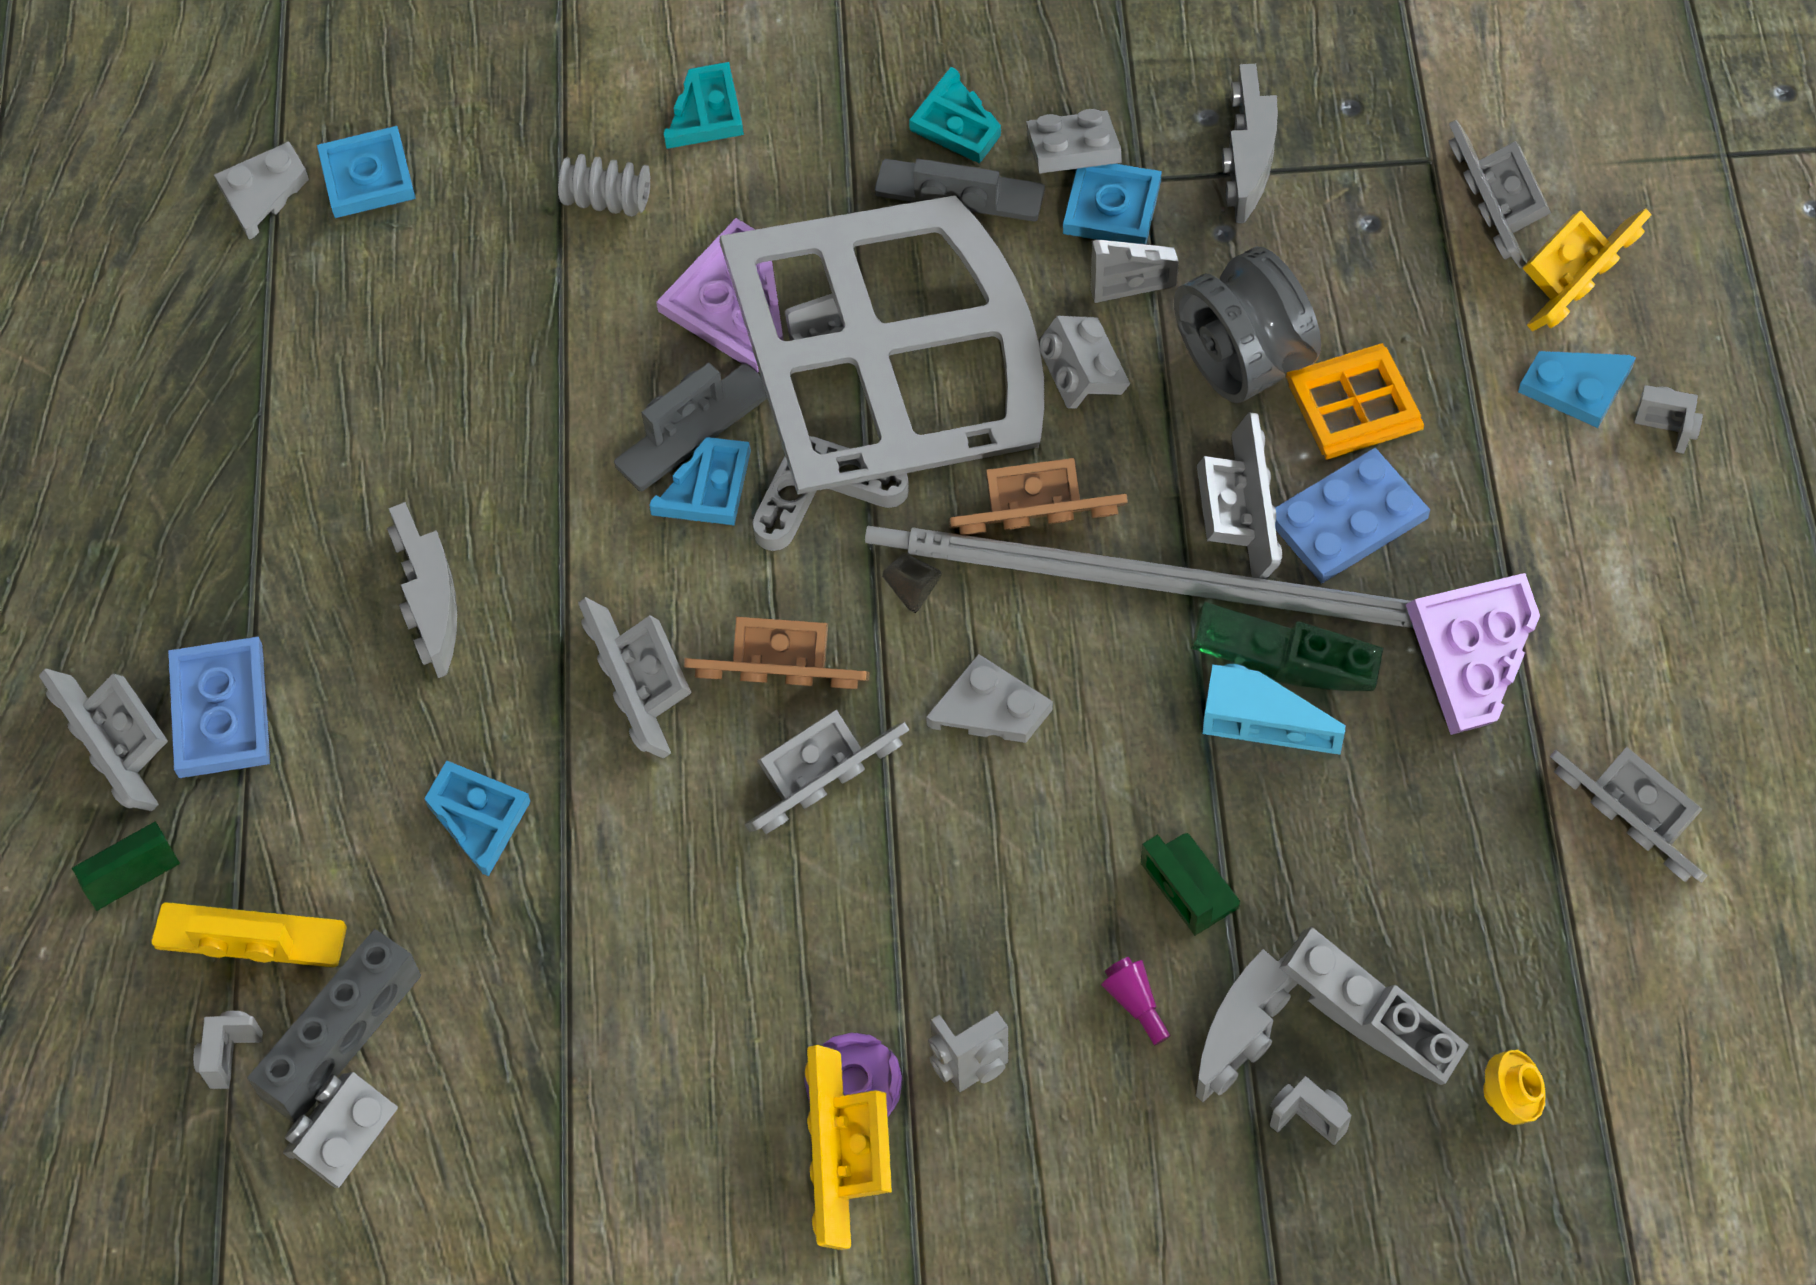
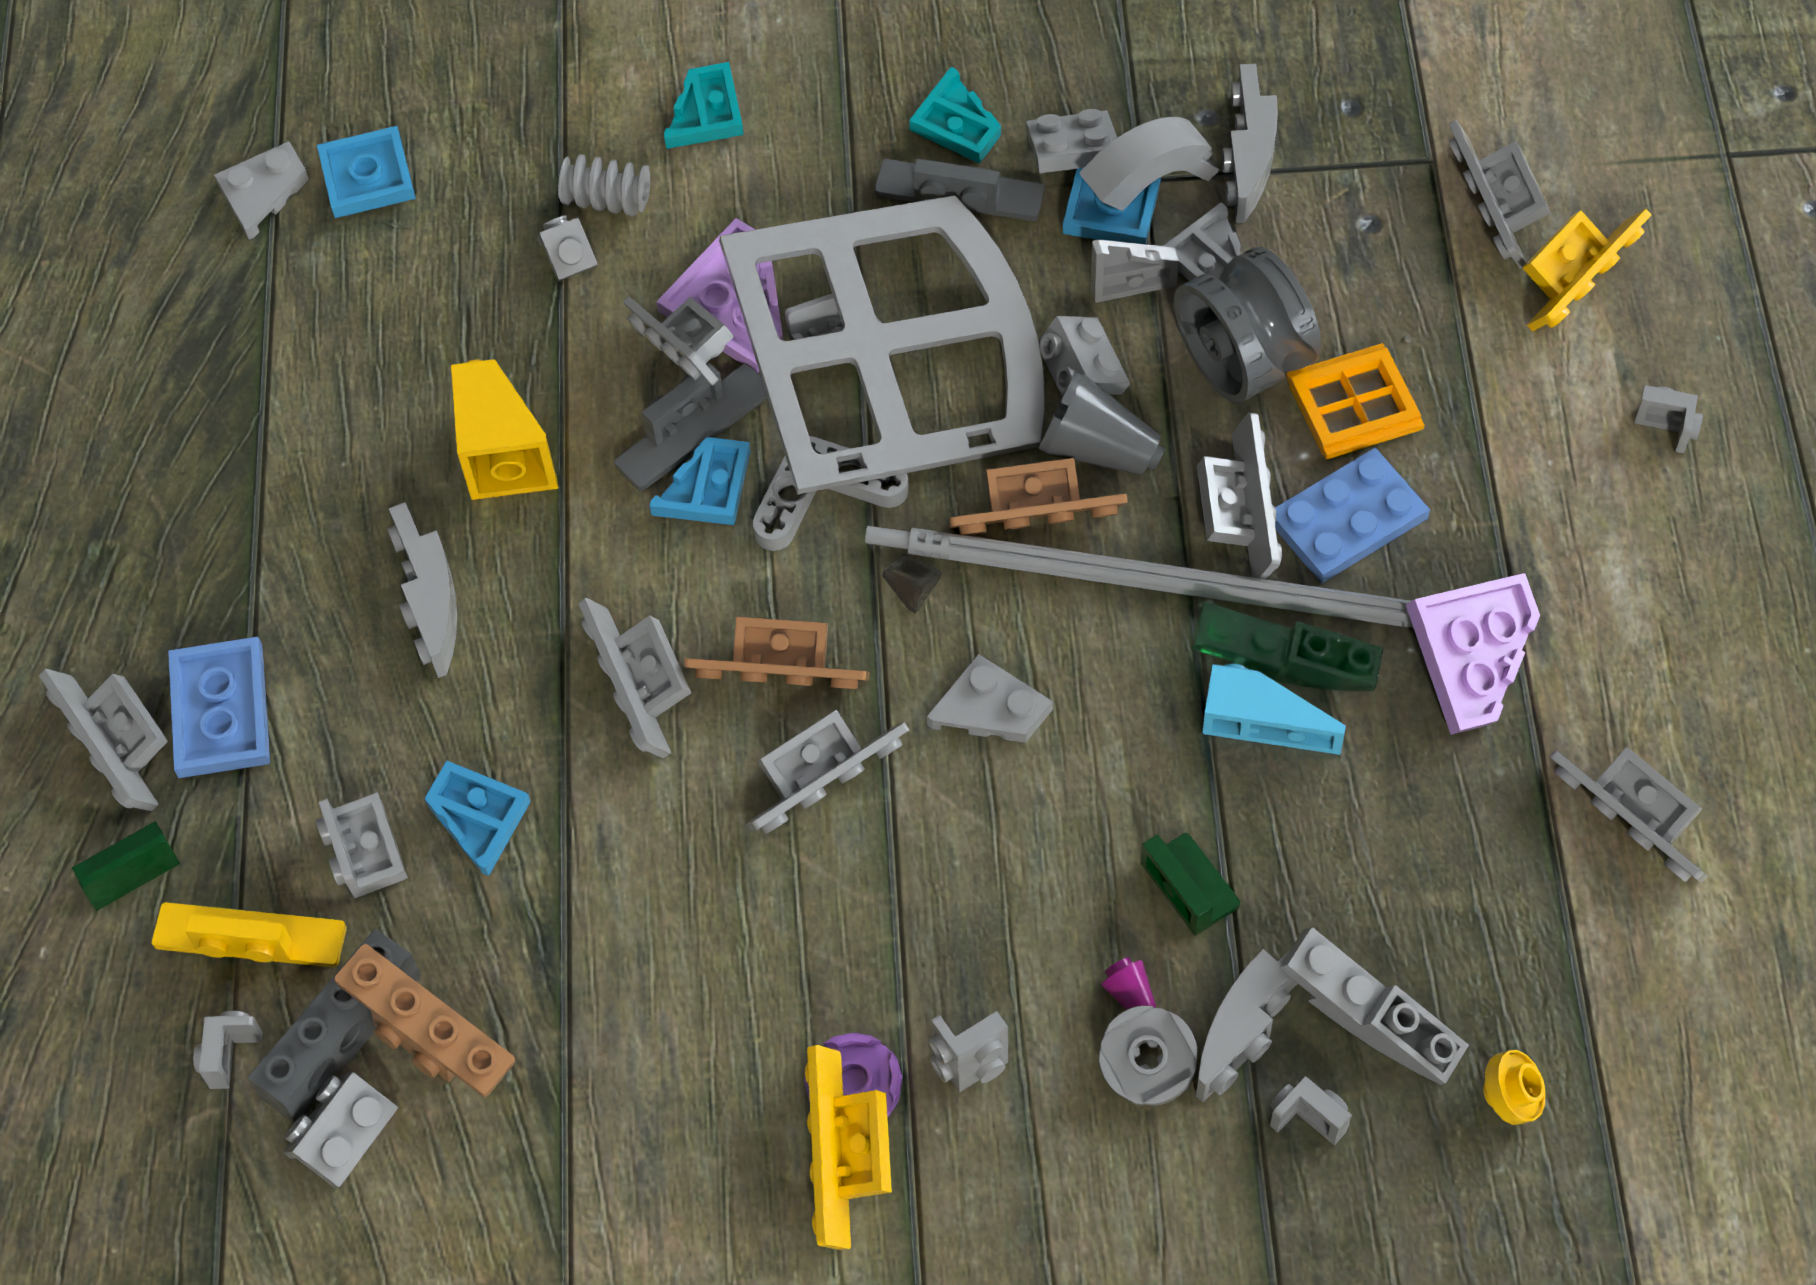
dark azure wing [1518,351,1636,428] -> none
none -> light grey bracket [316,792,408,899]
none -> medium nougat bracket [335,944,515,1097]
none -> yellow slope [451,359,558,500]
none -> light grey bracket [537,215,598,282]
none -> light grey bracket [623,296,734,386]
none -> dark grey cone [1038,372,1165,475]
none -> light grey arch [1079,117,1220,211]
none -> light grey plate [1099,1006,1198,1106]
none -> light grey wing [1163,202,1241,281]

